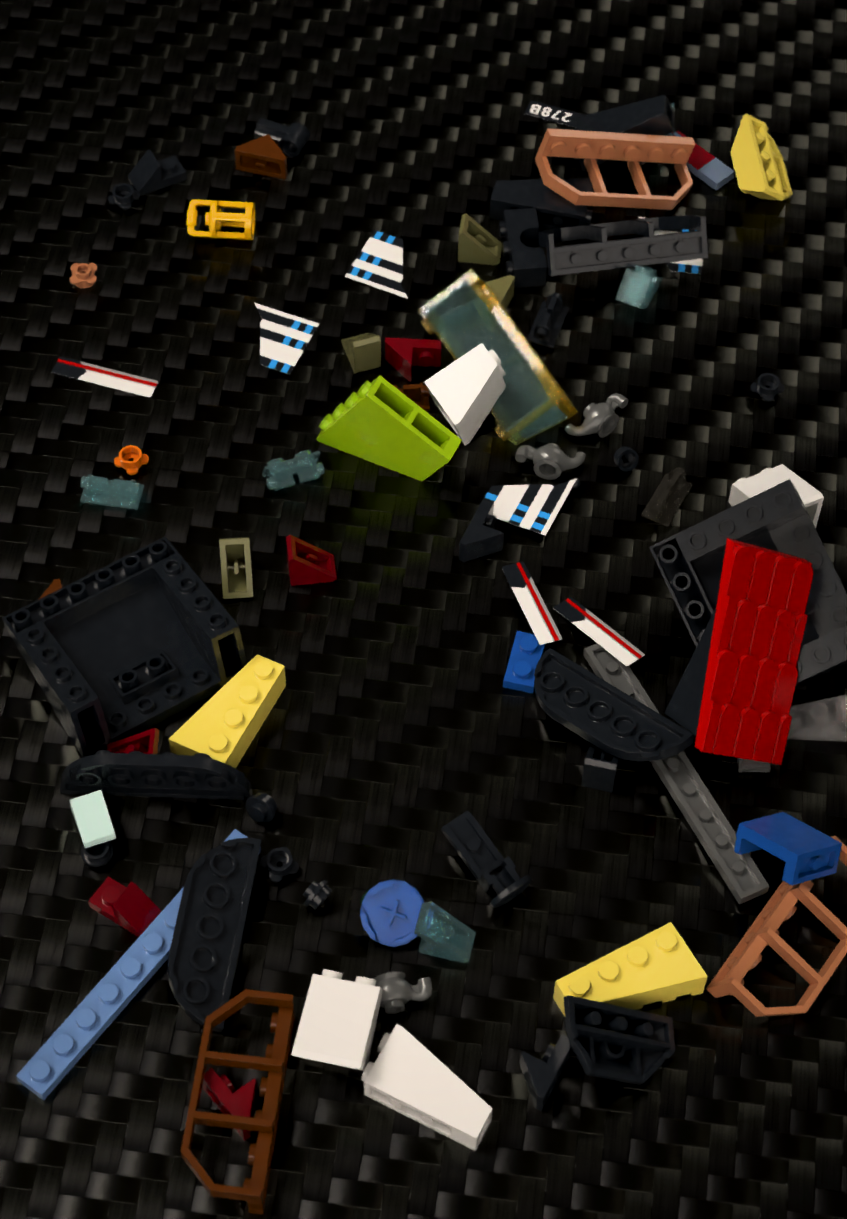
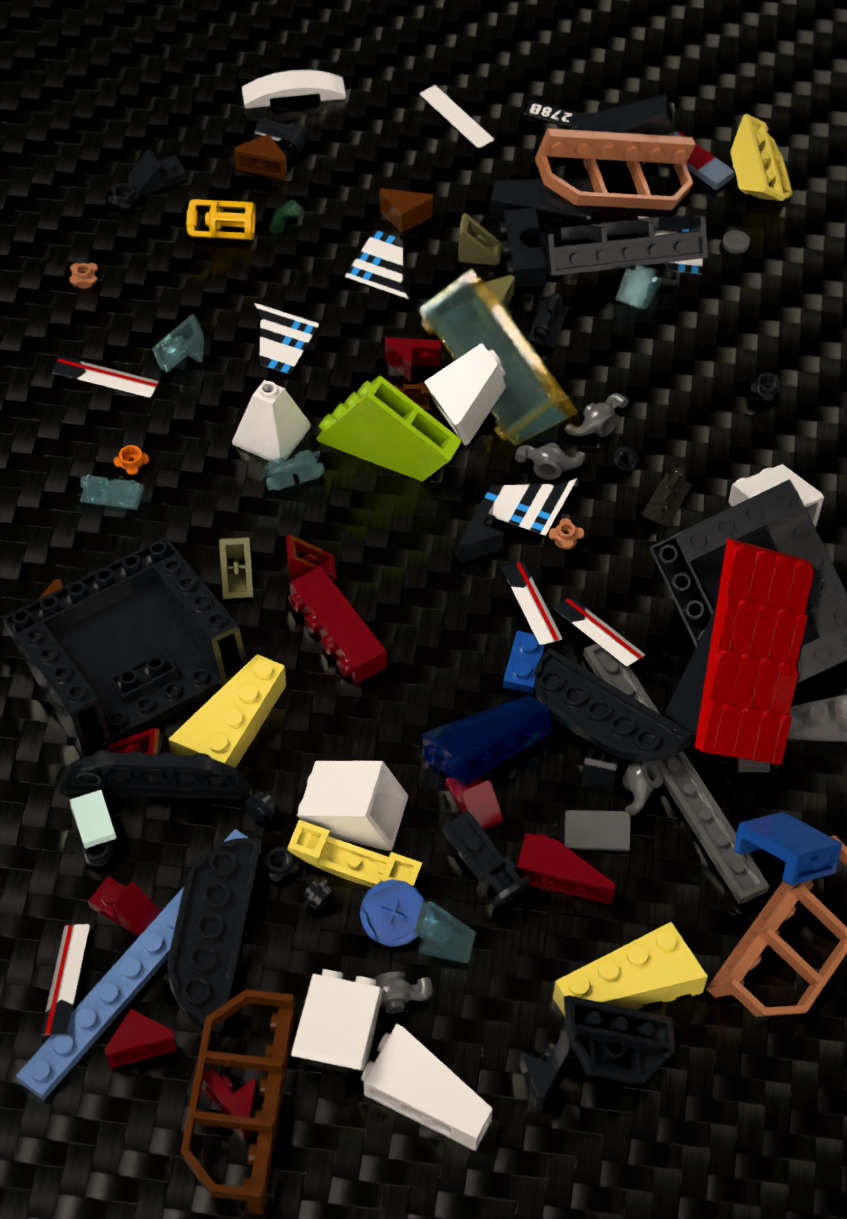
olive slope [341,333,381,373] -> none
none -> sticker [41,924,90,1035]
none -> dark red slope [105,1009,177,1069]
none -> clear light blue slope [152,314,204,372]
none -> white slope [232,380,311,466]
none -> white slope [242,70,346,109]
none -> clear green arm [270,200,303,233]
none -> light yellow slope [287,820,422,888]
none -> dark red brick [288,566,387,685]
none -> white slope [297,761,408,851]
none -> reddish brown slope [380,188,433,233]
none -> white sticker [420,86,494,148]
none -> clear blue slope [422,695,553,785]
none -> dark red slope [445,767,504,831]
none -> dark red slope [516,833,615,904]
none -> nougat plate [549,518,584,549]
none -> dark grey slope [564,810,630,851]
none -> dark grey piece [622,760,663,817]
none -> dark grey piece [723,230,750,254]

